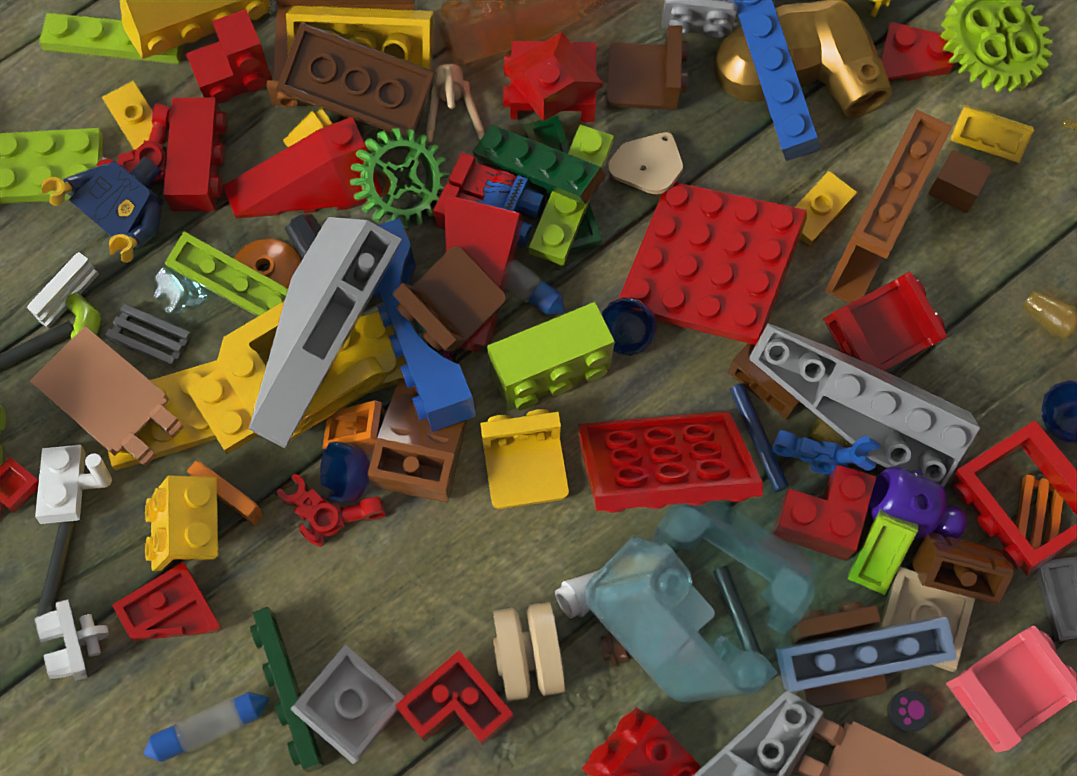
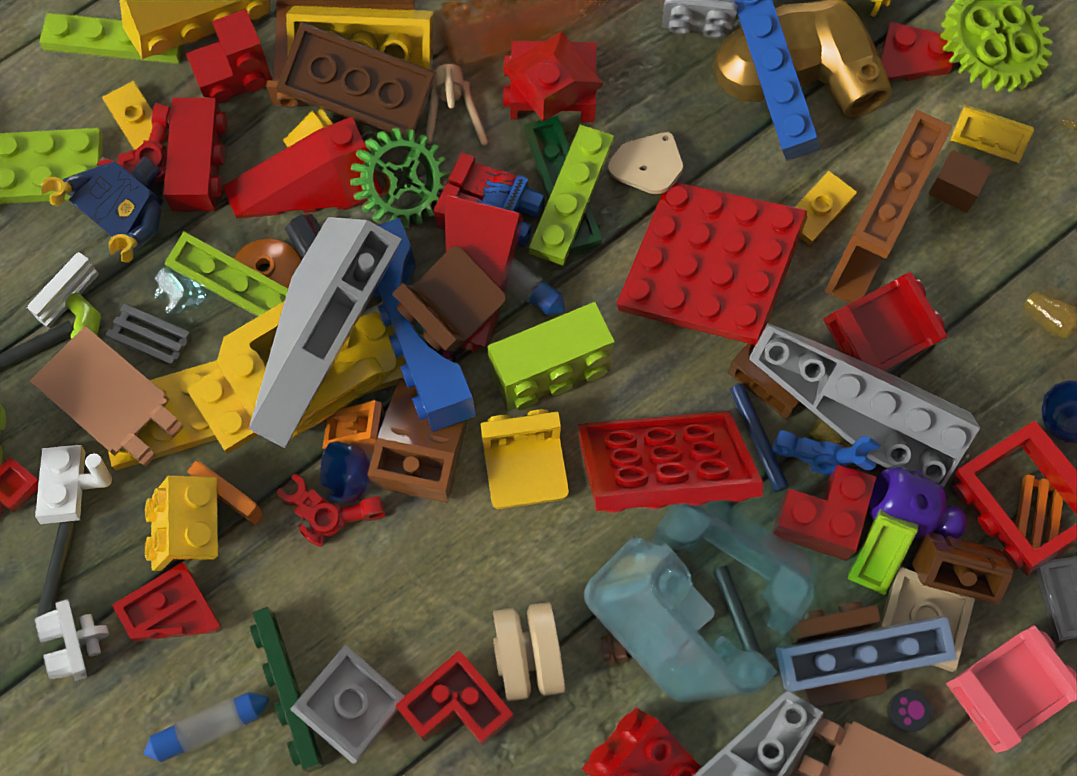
dark green plate [472,124,606,204] -> none
white cone [555,568,614,619] -> none
hair [601,297,657,356] -> none
reddish brown bracket [607,25,688,110] -> none

